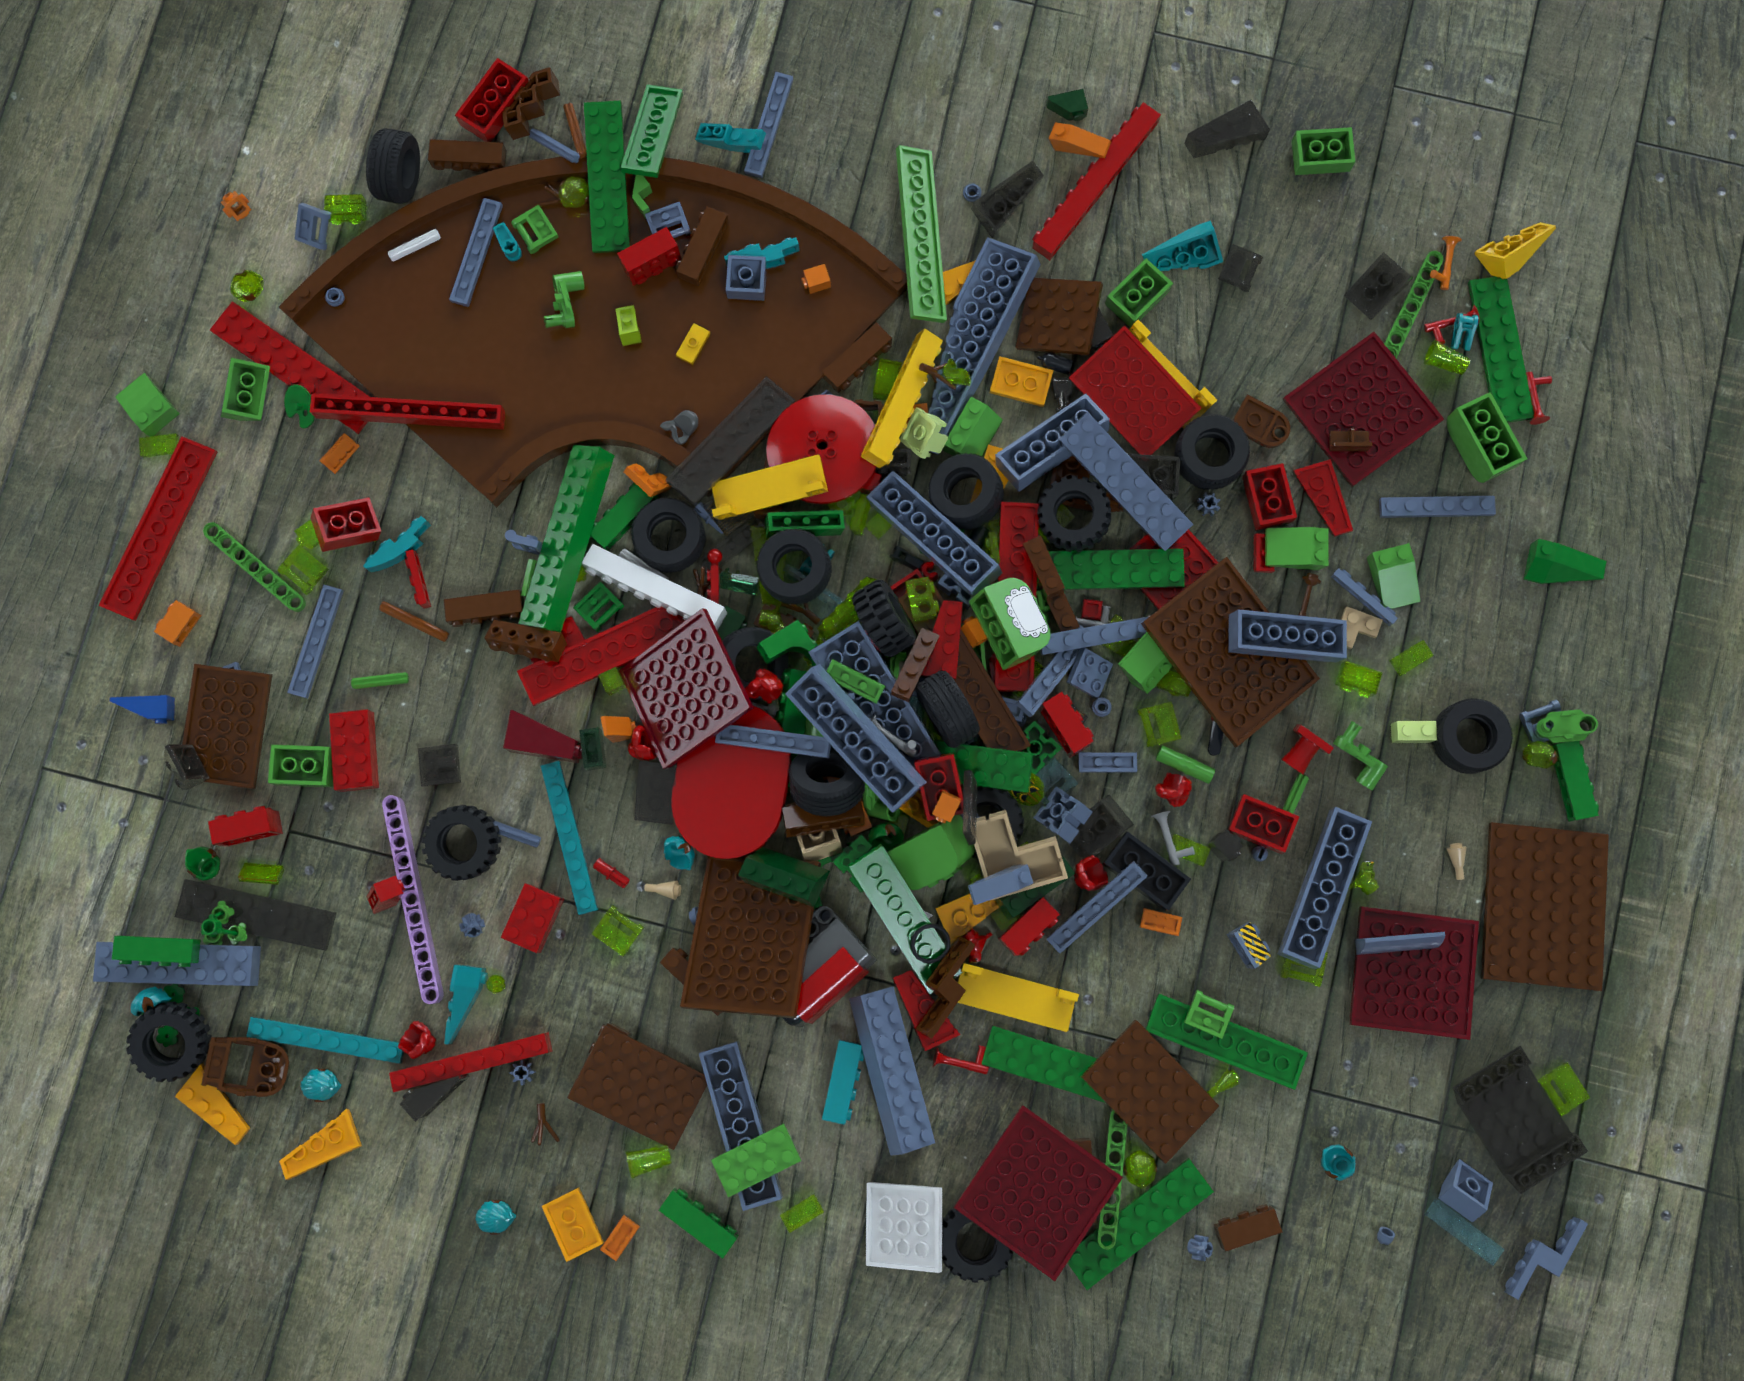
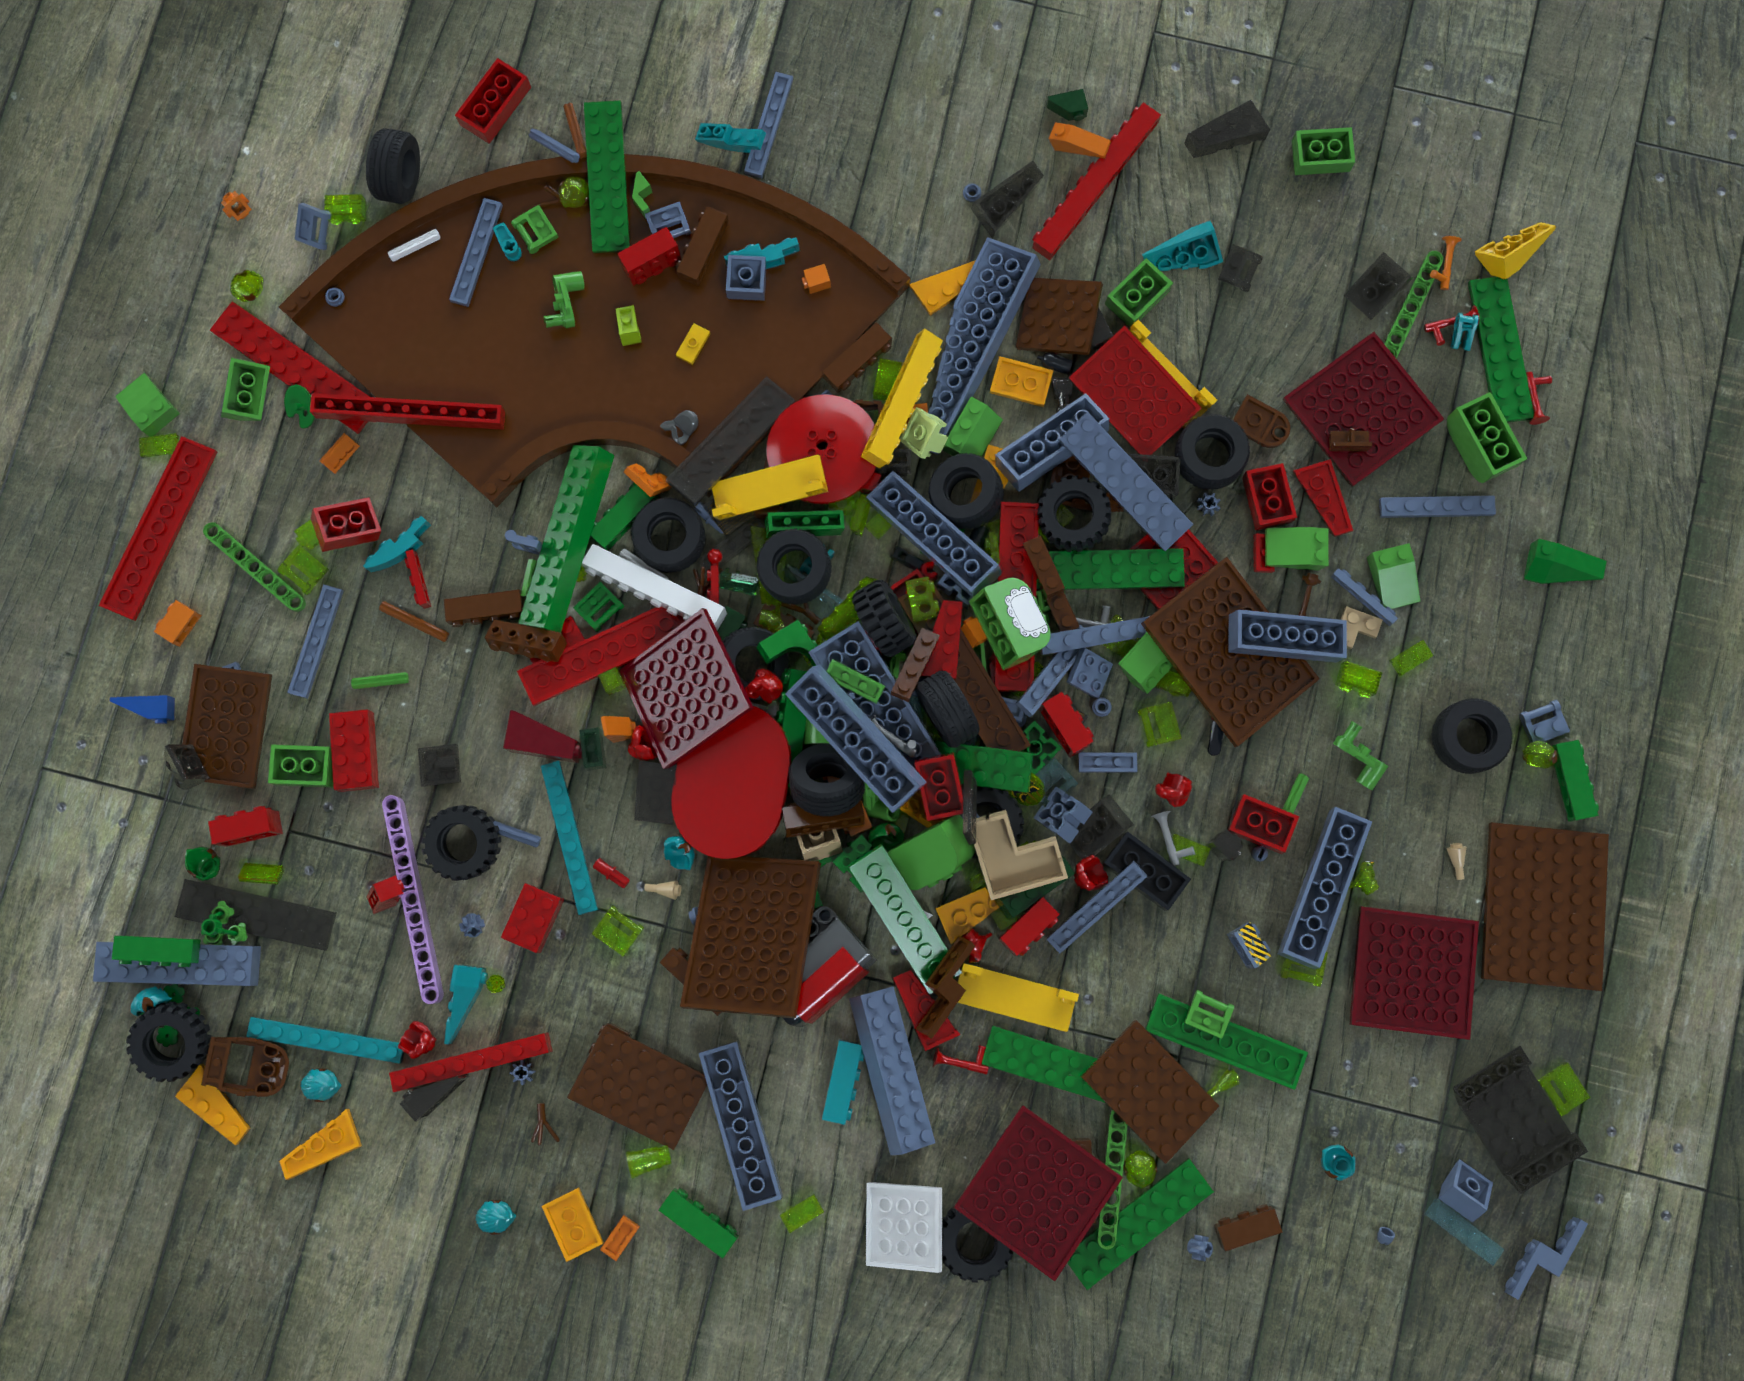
reddish brown brick [428,139,507,172] -> none
reddish brown brick [502,67,560,140] -> none
green plate [621,84,683,178] -> none
bright green plate [711,1123,801,1197] -> none
sand blue plate [715,725,831,758] -> none
dark green slope [738,847,830,907] -> none
bright green plate [896,145,947,323] -> none
black piece [911,924,951,964] -> none
reddish brown plant [919,362,956,390] -> none
orange brick [932,790,961,823] -> none
clear neon green bracket [943,358,971,386] -> none
sand blue slope [968,864,1034,905] -> none
red tile [1081,599,1103,621] -> none
orange plate [1139,908,1182,936] -> none
bright green axle [1155,745,1215,784] -> none
red plant [1281,724,1334,775] -> none
sand blue slope [1355,932,1445,955] -> none
yellowish green brick [1391,721,1437,743] -> none
clear neon green plant [1423,340,1470,375] -> none
bright green piece [1535,709,1598,743] -> none

